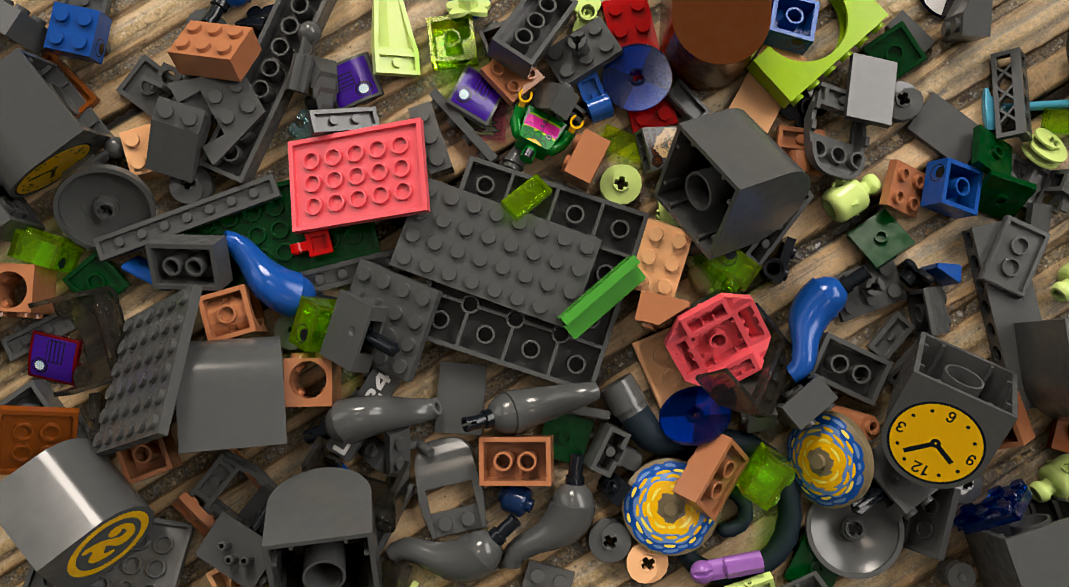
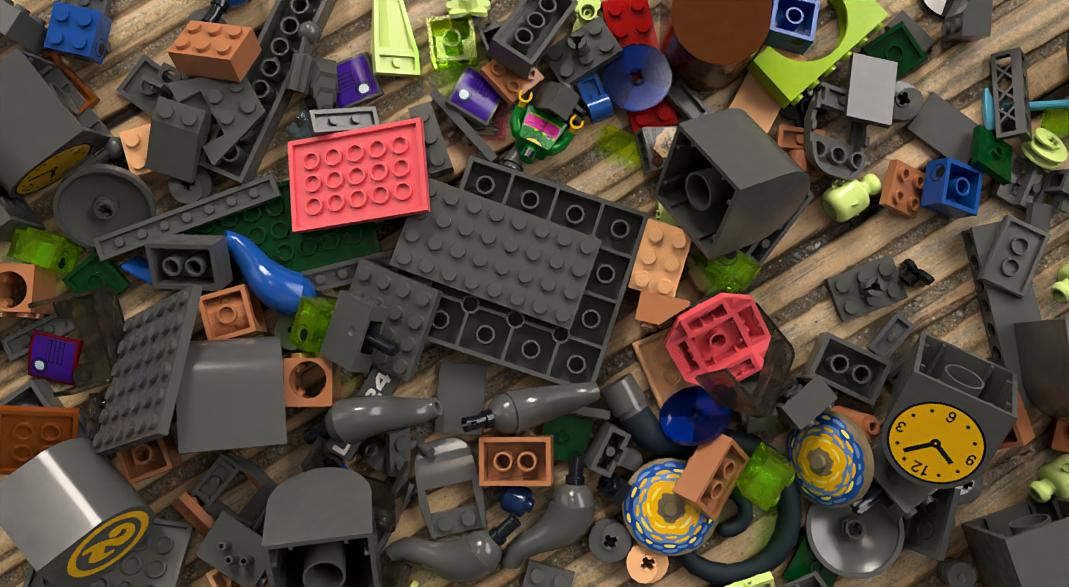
black animal [235,4,274,35] -> none
red plate [290,229,334,258] -> none
clear neon green tile [501,174,552,222] -> none
bright green panel [556,255,646,339] -> none
nougat brick [561,129,611,192] -> none
yellowish green piece [599,164,642,206] -> none
medium lavender piece [690,550,764,584] -> none
black plate [758,236,797,285] -> none
blue animal [786,265,872,384] -> none
dark green plate [846,209,915,271] -> none
dark grey slope [906,286,951,337] -> none
blue slope [919,263,962,286] -> none
clear blue plate [954,478,1033,534] -> none
dark green plate [978,169,1037,219] -> none

